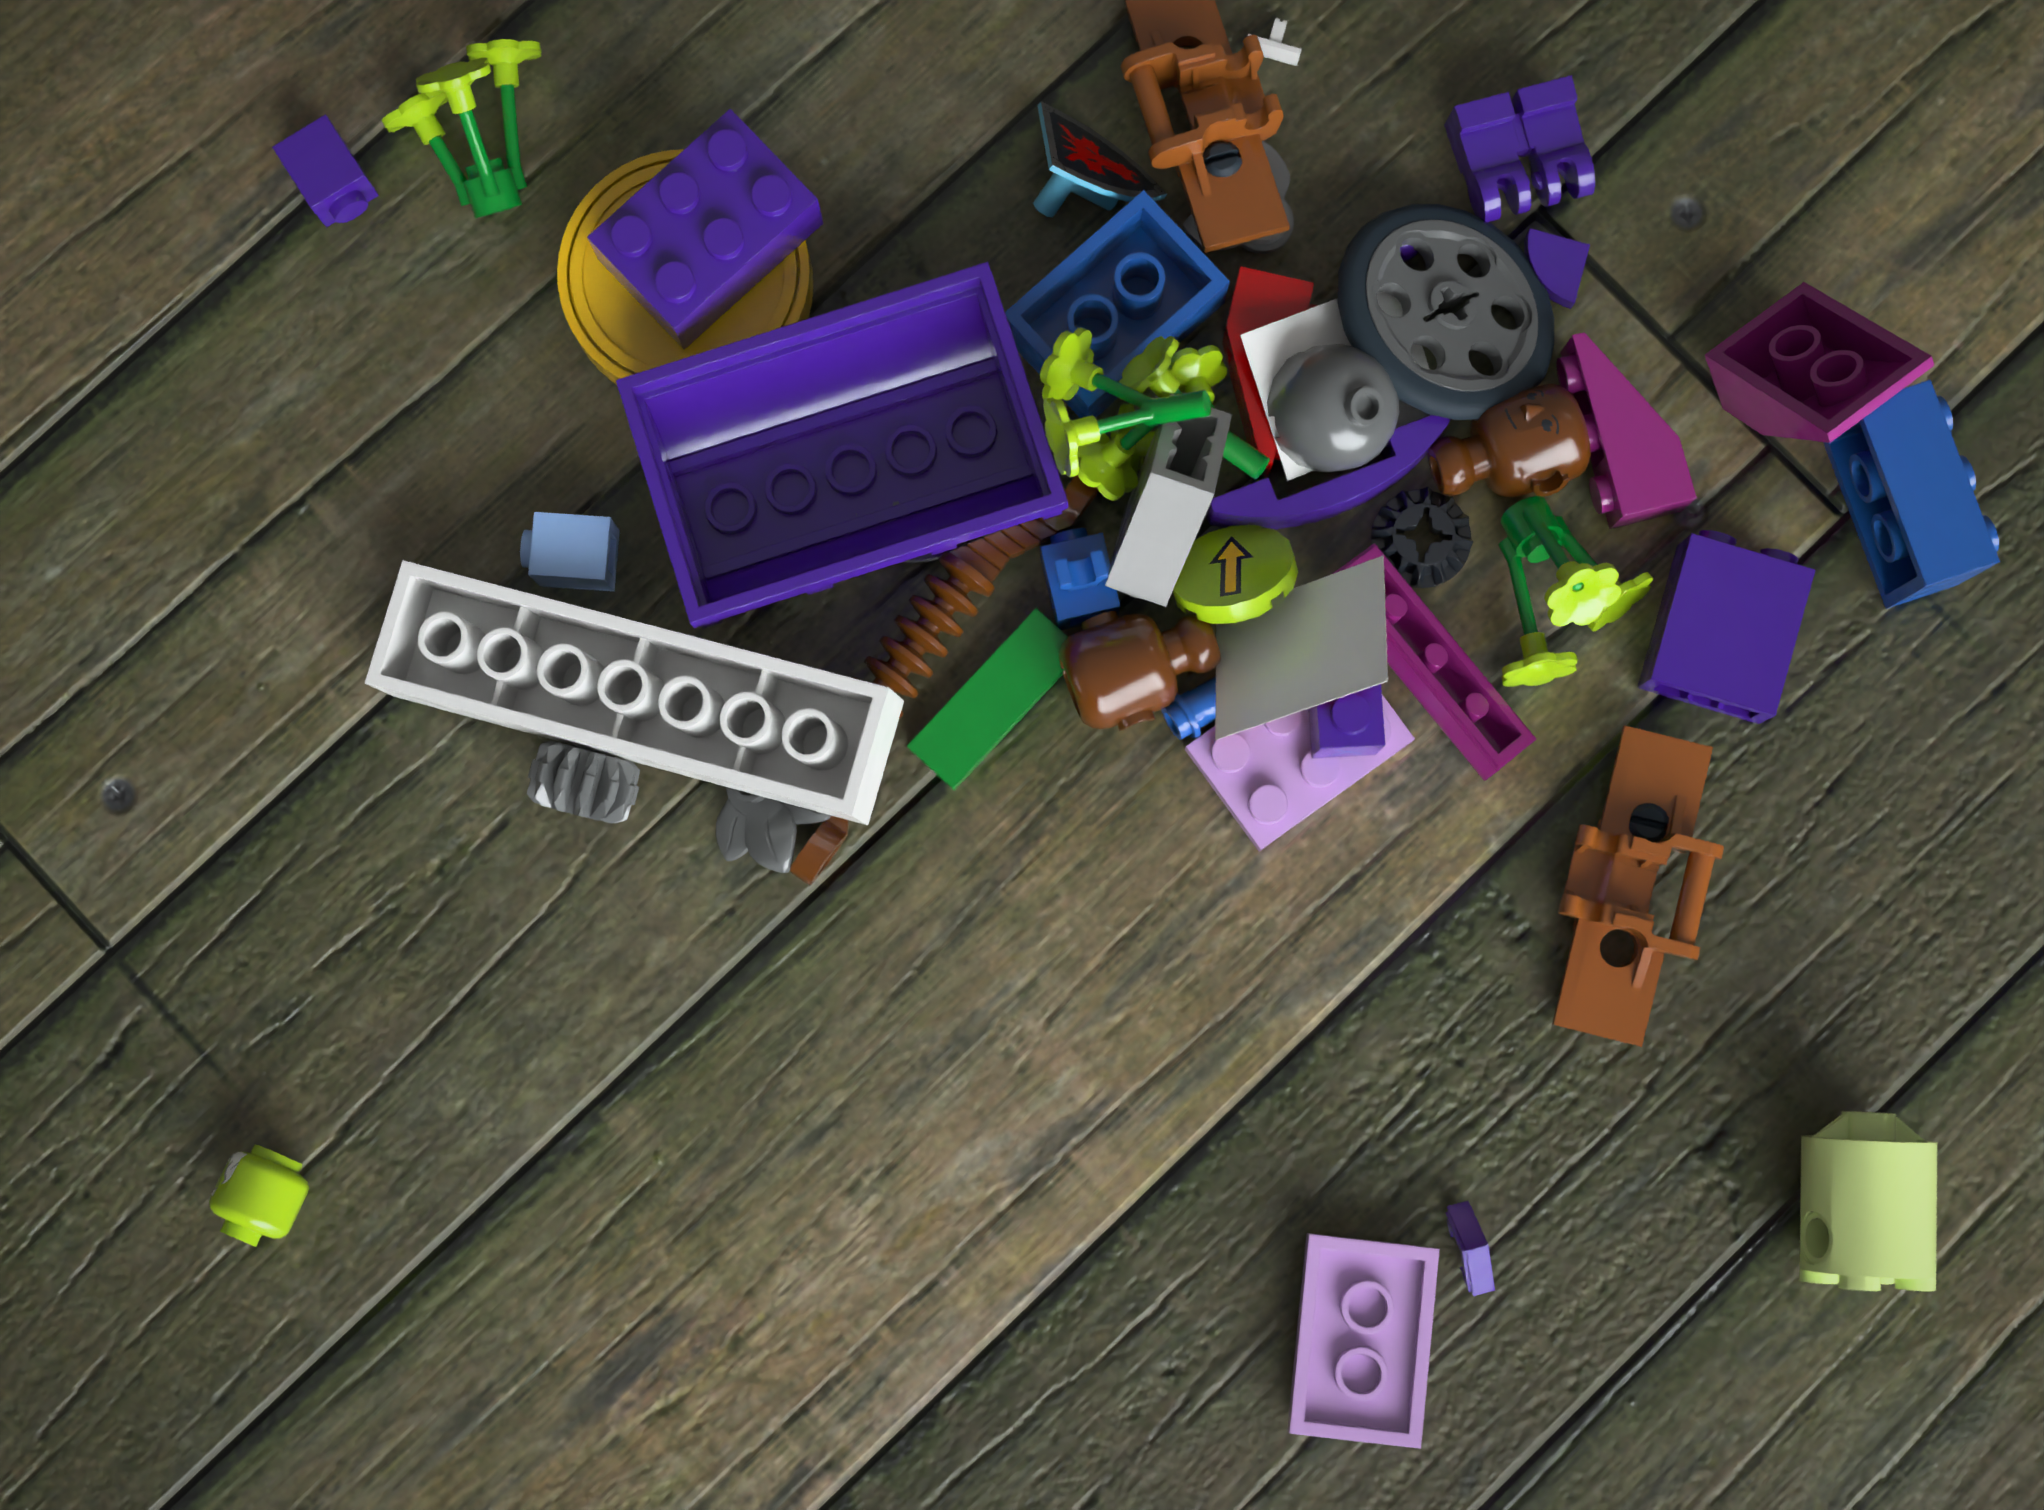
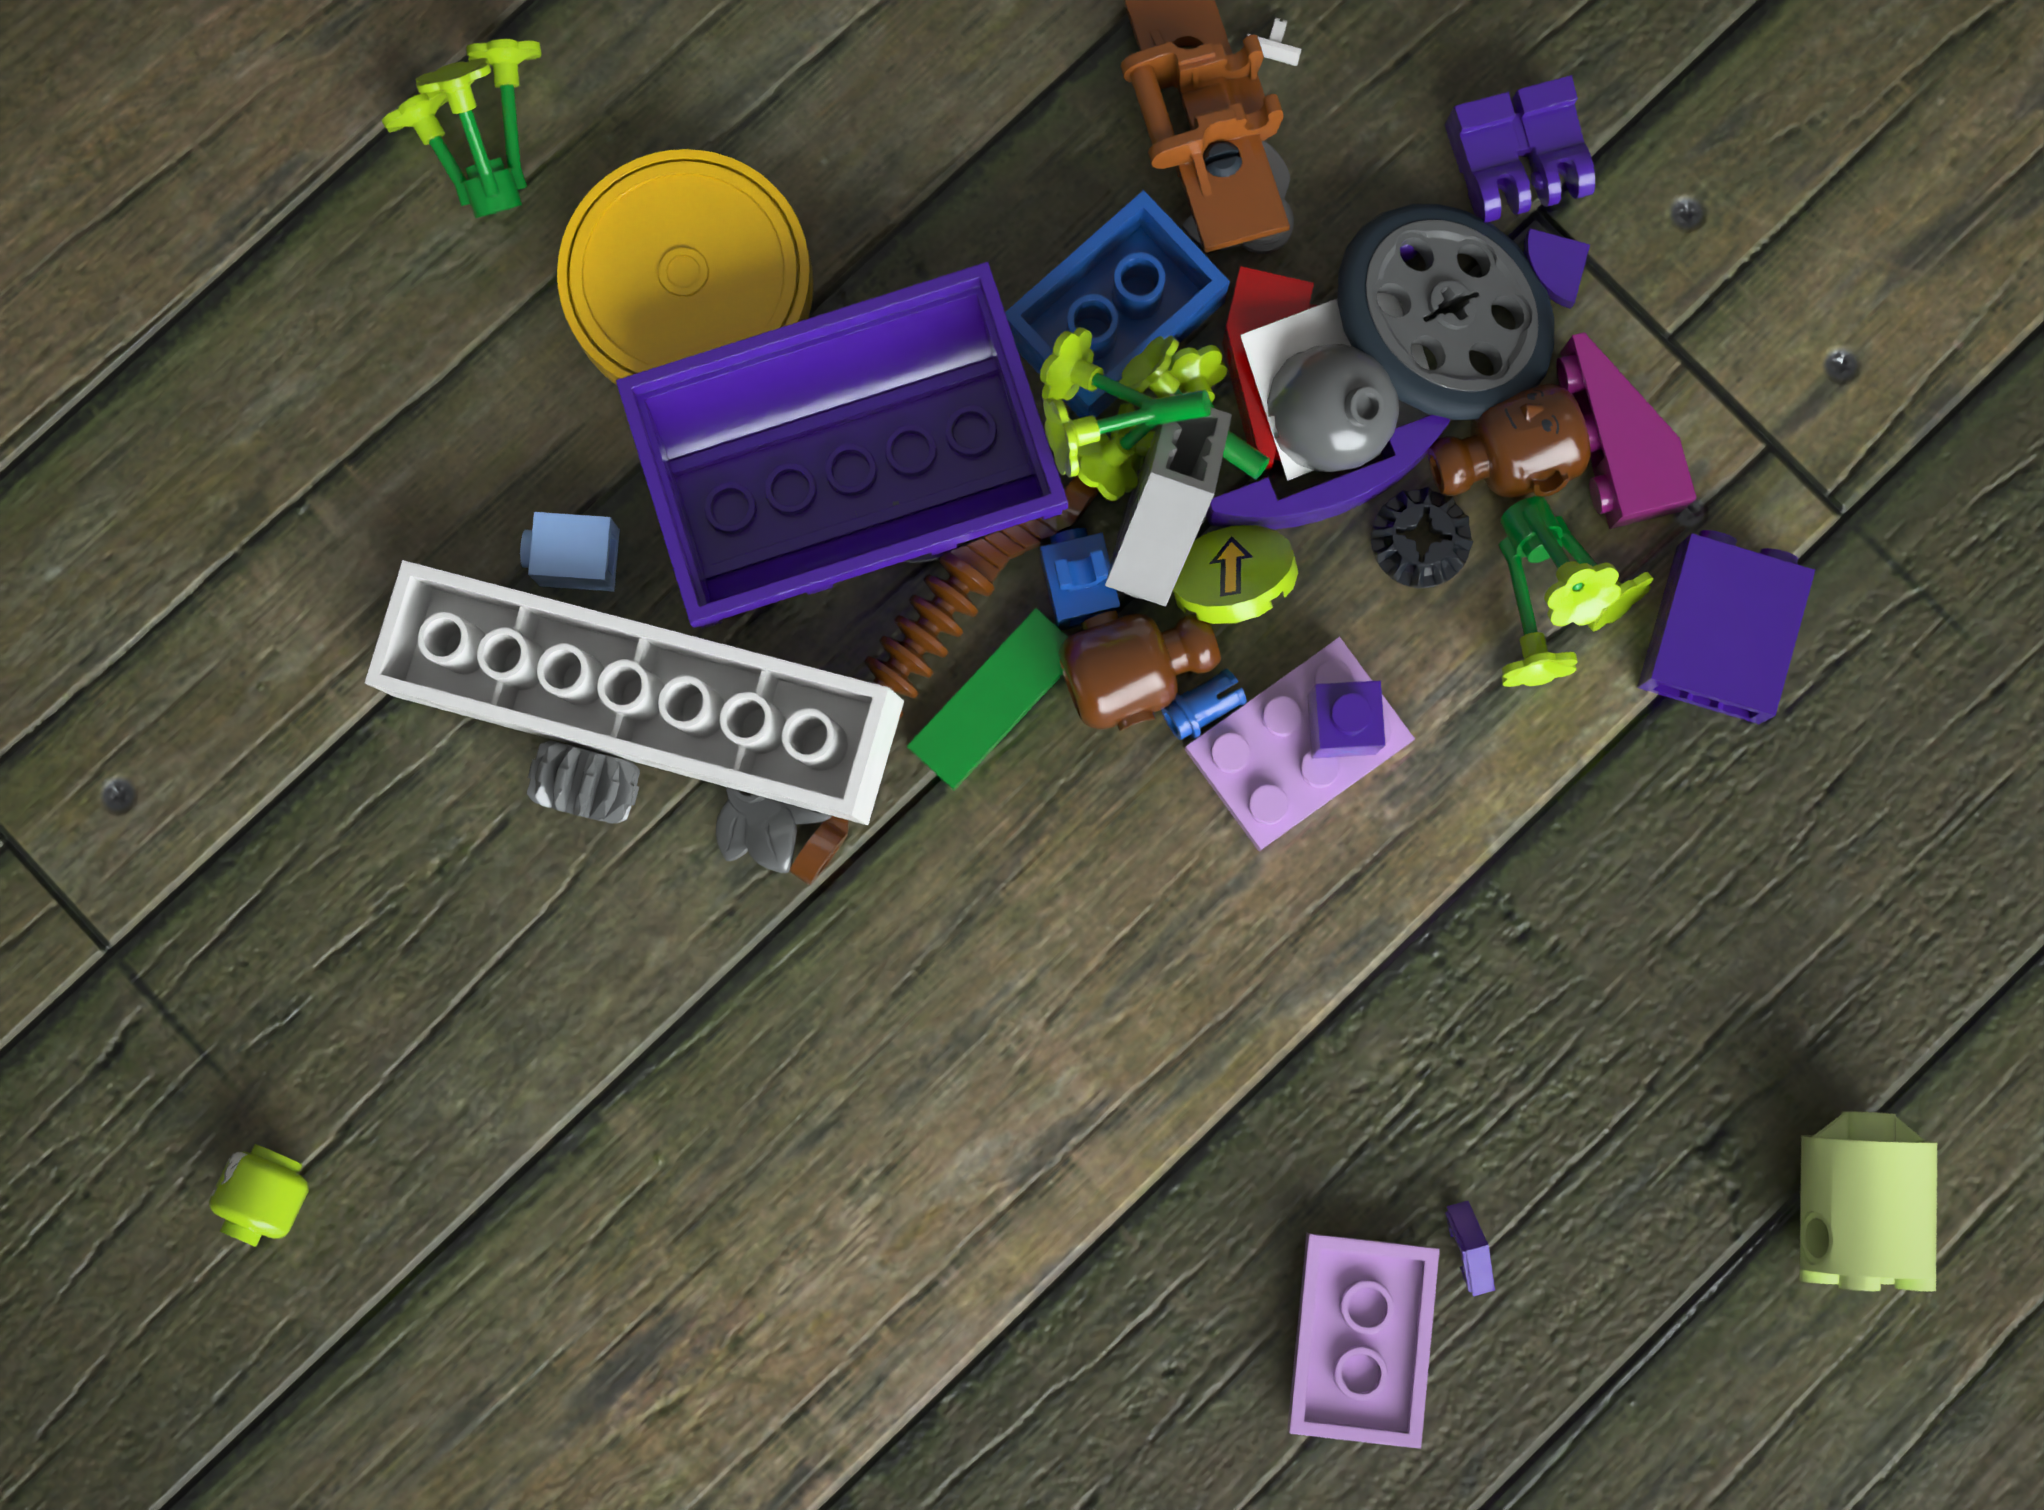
dark purple brick [272,114,379,228] -> none
dark purple brick [587,109,823,350] -> none
shield [1033,101,1167,217] -> none
white sticker [1215,555,1388,740] -> none
magenta brick [1333,543,1536,781] -> none
dark orange piece [1552,726,1724,1047] -> none
magenta slope [1705,282,1934,443] -> none
blue brick [1823,380,2000,609] -> none

